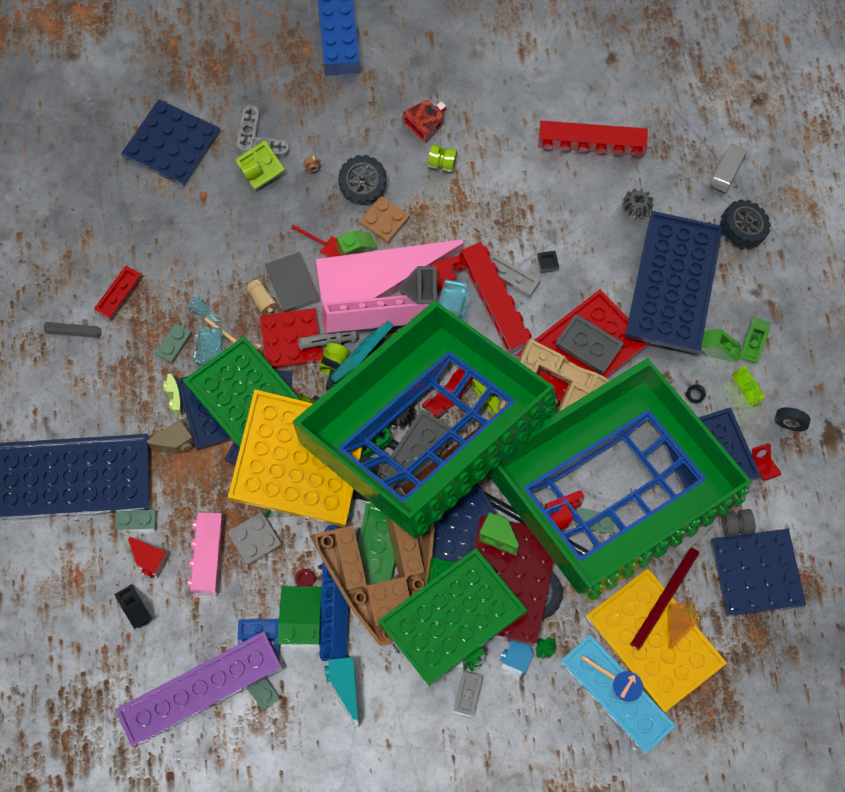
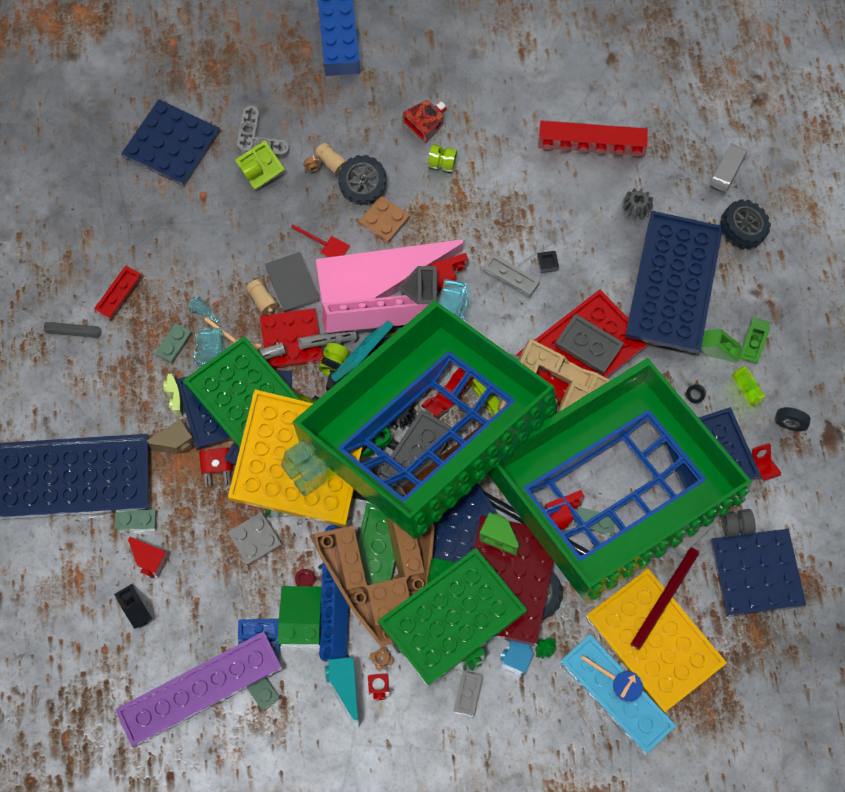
bright pink brick [188,513,224,596] -> none
bright green slope [336,231,377,256] -> none
red brick [459,242,532,354] -> none
clear yellow slope [667,604,699,649] -> none
none -> red piece [199,447,232,488]
none -> light grey pin [260,342,286,360]
none -> clear light blue piece [281,439,328,497]
none -> tan piece [315,143,347,175]
none -> red bracket [368,673,390,701]
none -> medium nougat plate [369,647,393,671]

